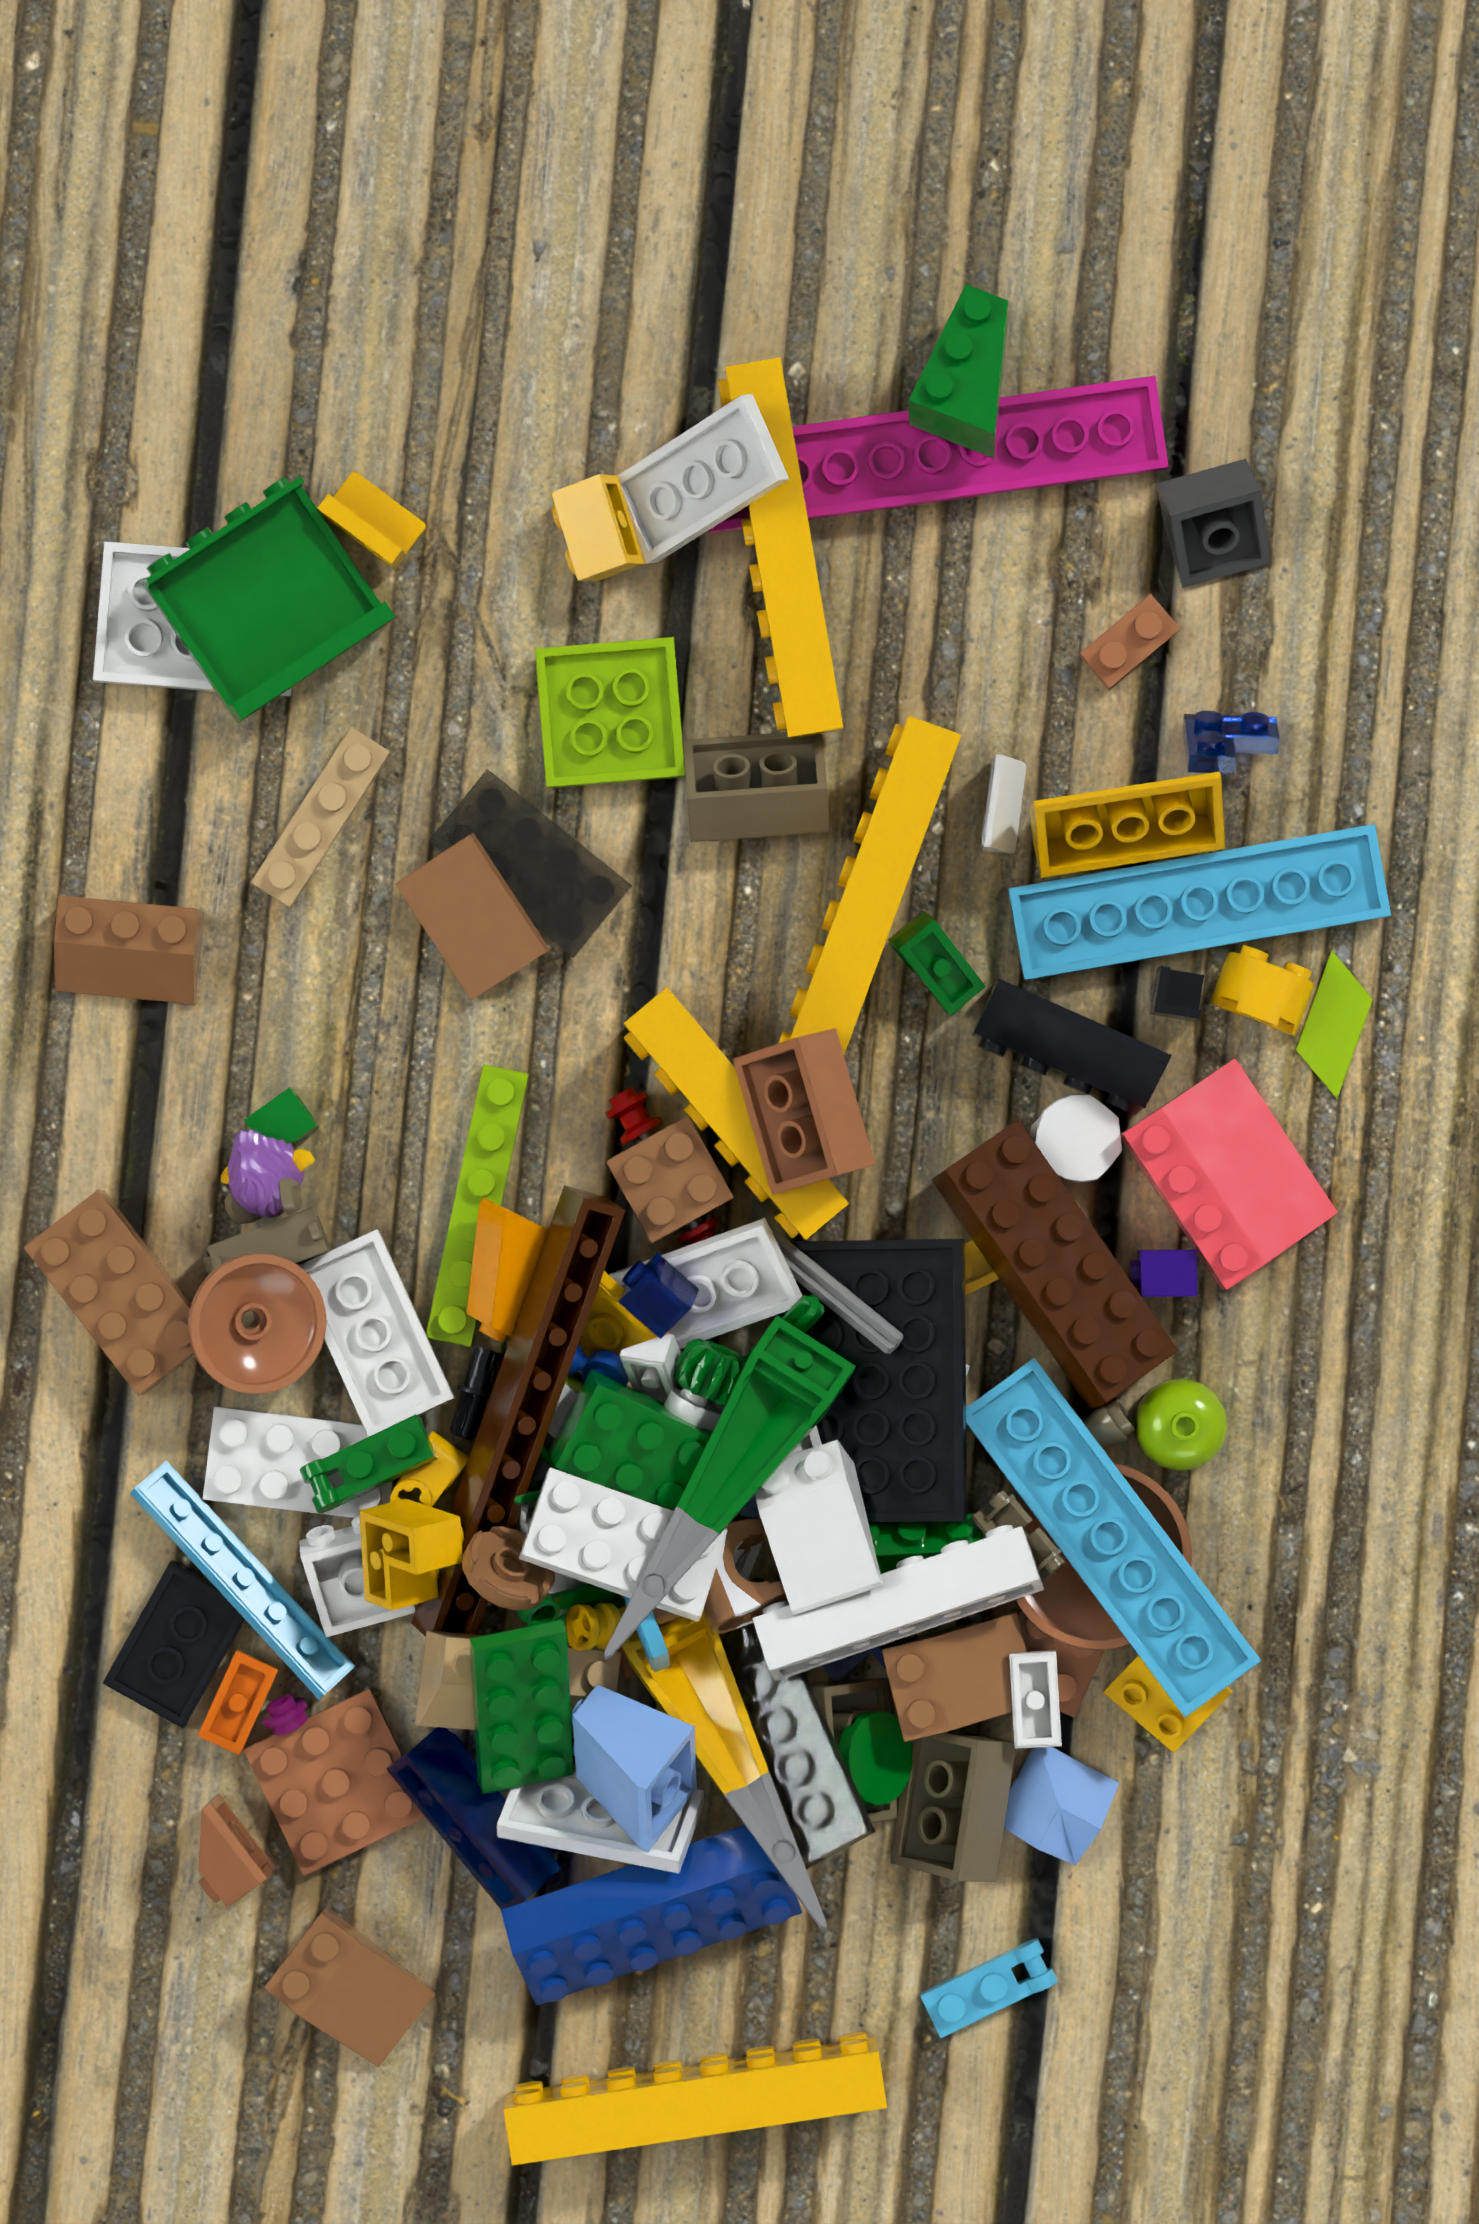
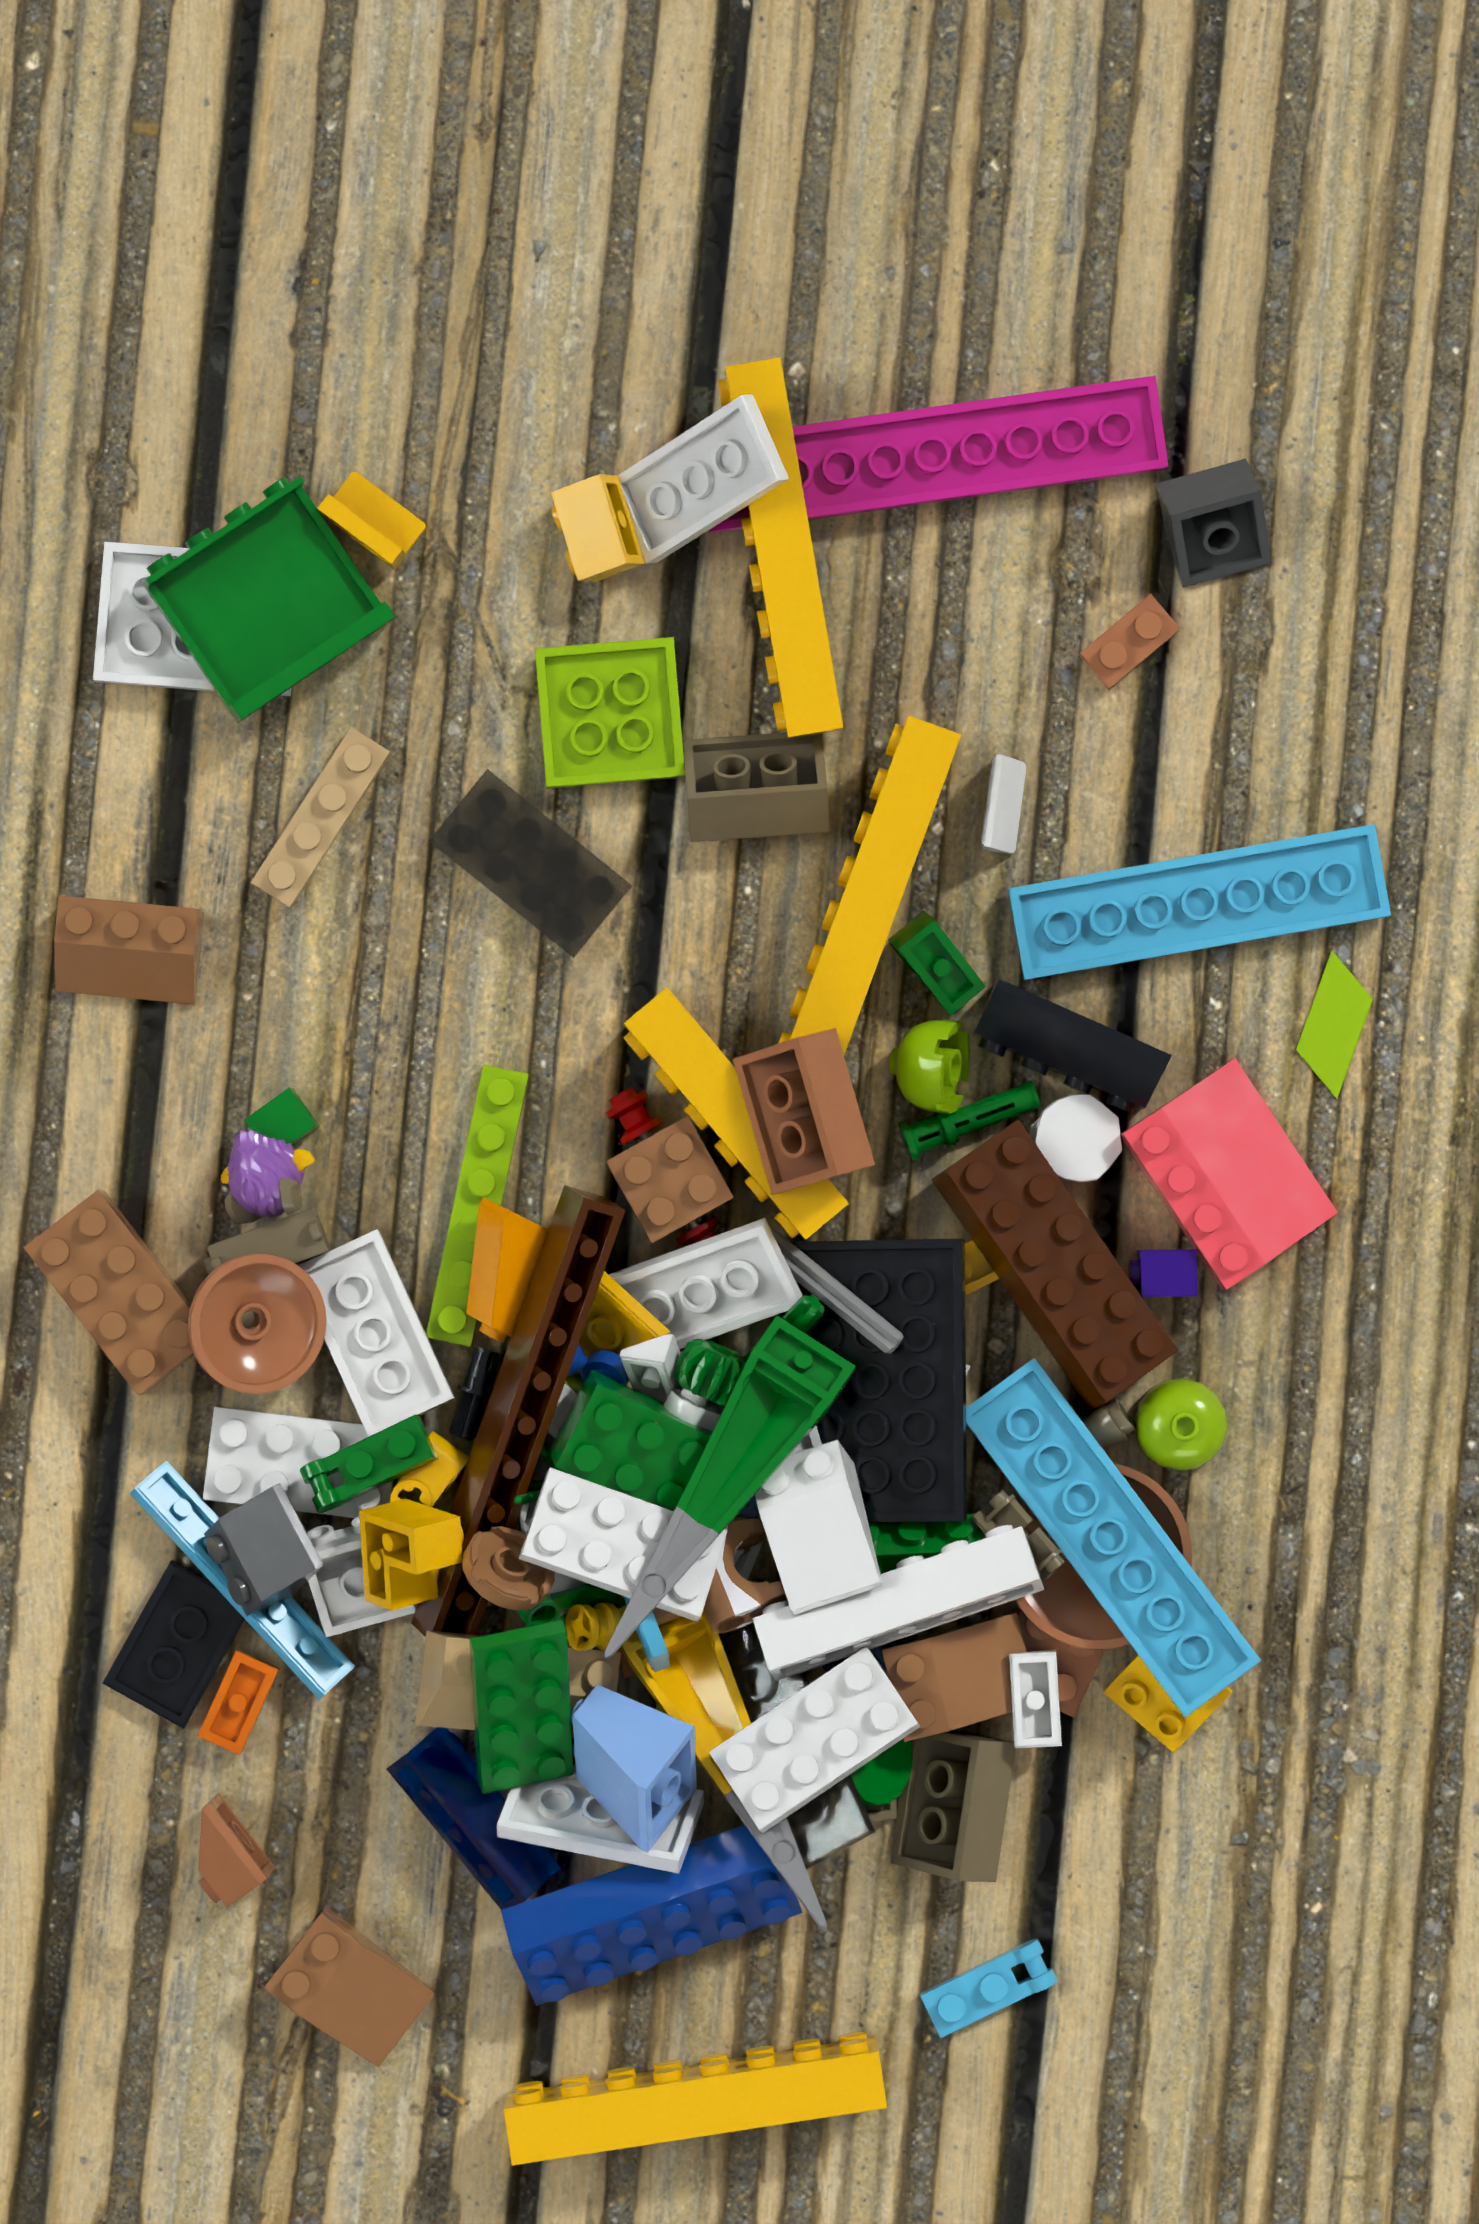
nougat plate [243,1687,431,1876] -> none
magenta plate [262,1694,308,1736] -> none
medium nougat tile [395,833,550,1000] -> none
clear blue brick [619,1253,699,1339] -> none
green wedge [909,284,1008,458] -> none
light blue slope [1004,1747,1119,1866] -> none
yellow slope [1029,772,1225,878] -> none
black panel [1150,966,1204,1022] -> none
clear blue plate [1182,710,1280,774] -> none
yellow cylinder [1209,945,1315,1037] -> none
none -> dark grey slope [204,1483,324,1616]
none -> white plate [709,1646,921,1833]
none -> lime cylinder [889,1020,971,1114]
none -> green pin [898,1080,1041,1162]

